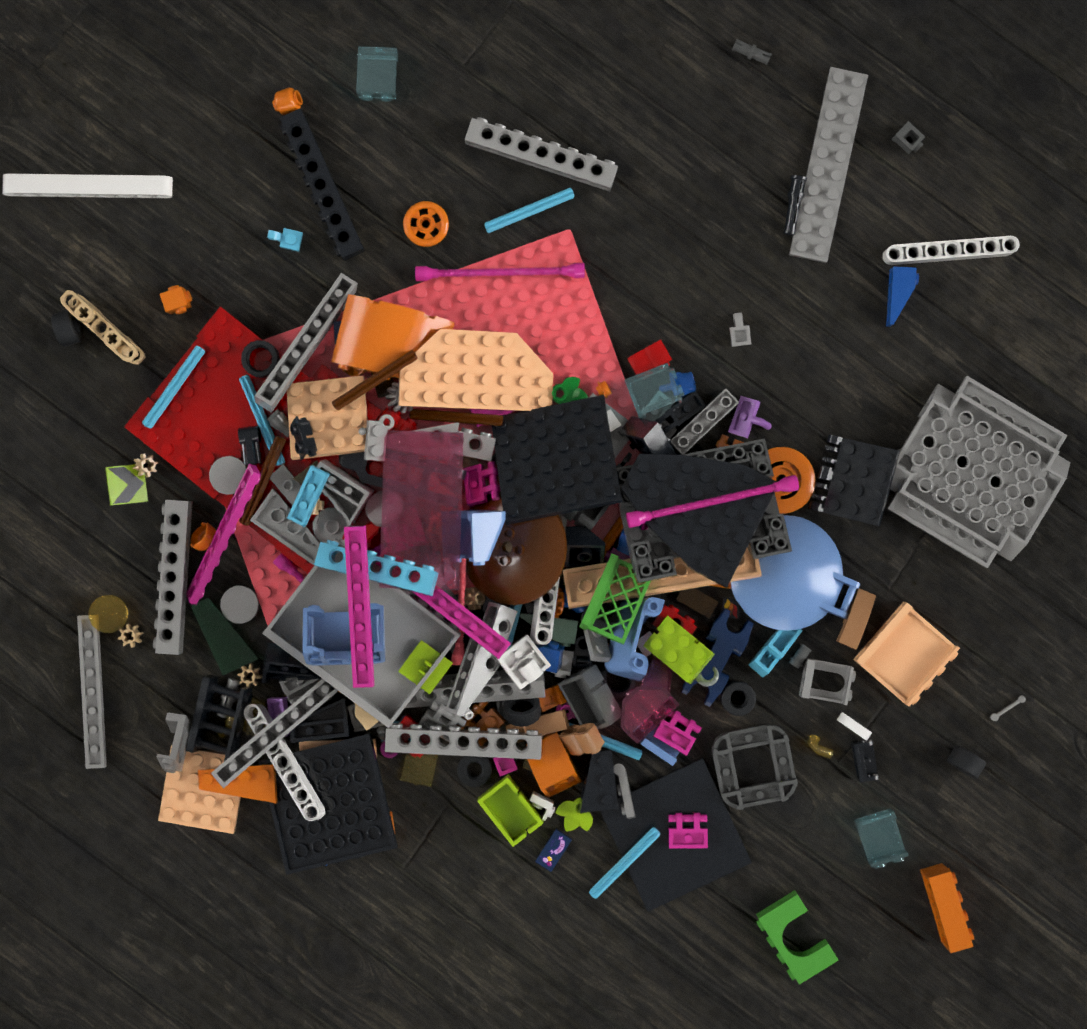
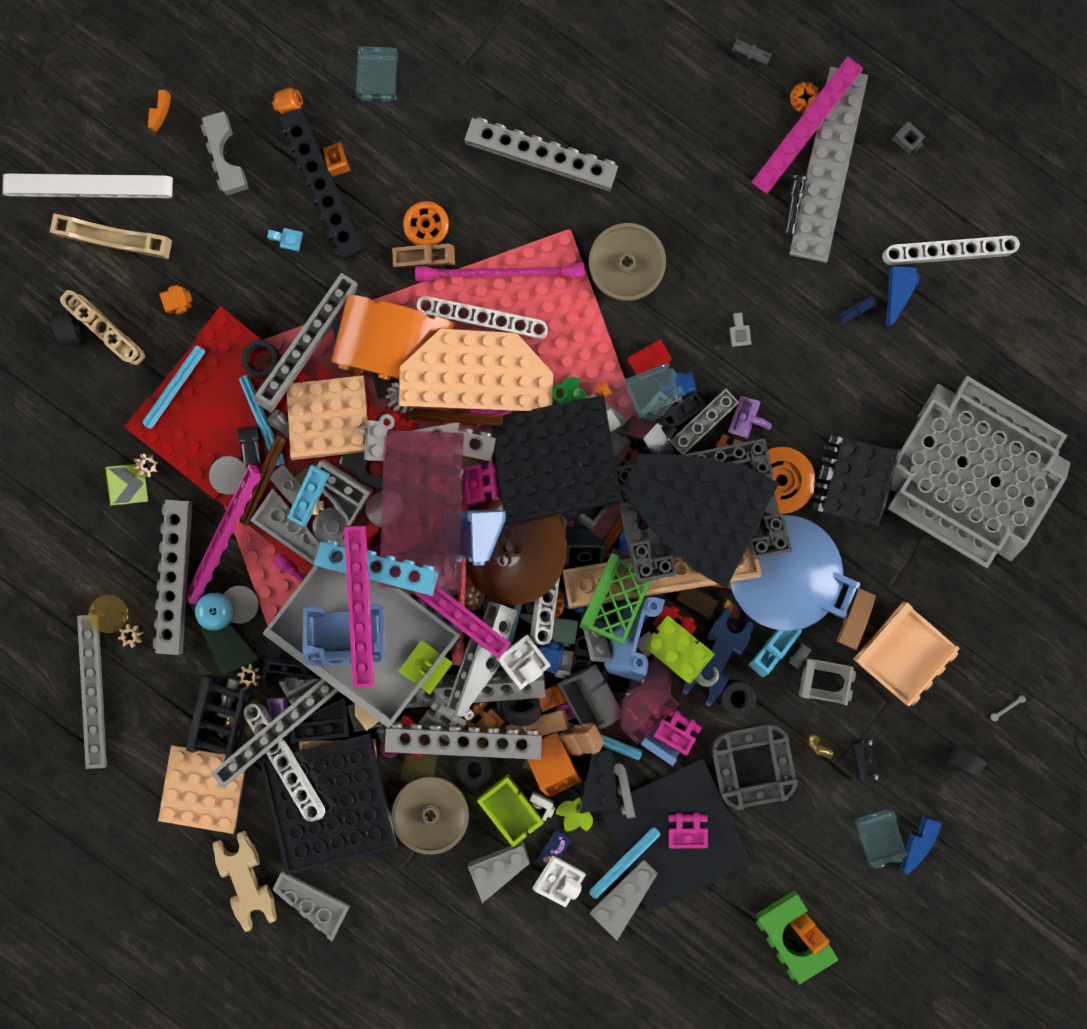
light grey panel [156,713,191,773] -> none
orange hair [190,522,216,551] -> none
orange wing [198,764,278,803] -> none
black hinge [290,416,317,460] -> none
reddish brown axle [332,350,418,410] -> none
medium azure axle [484,188,574,233] -> none
dark pink tile [493,757,518,776] -> none
dark pink hose [626,475,799,528] -> none
white beam [837,712,872,741] -> none
orange brick [920,863,974,953] -> none
none -> tan arch [50,214,172,259]
none -> orange slope [148,90,171,132]
none -> medium azure cylinder [195,593,234,631]
none -> light grey arch [201,111,249,195]
none -> tan piece [213,831,277,932]
none -> light grey wing [272,871,350,941]
none -> orange slope [323,142,351,177]
none -> medium nougat slope [392,244,455,268]
none -> dark tan dish [392,776,469,854]
none -> white beam [417,296,548,340]
none -> light grey wedge [468,841,530,903]
none -> white plate [533,856,586,907]
none -> dark tan dish [589,223,666,301]
none -> light grey wing [590,859,657,941]
none -> dark pink plate [752,57,863,194]
none -> orange slope [789,913,830,954]
none -> orange gear [790,82,820,113]
none -> dark blue axle [839,295,877,323]
none -> blue slope [900,816,942,874]

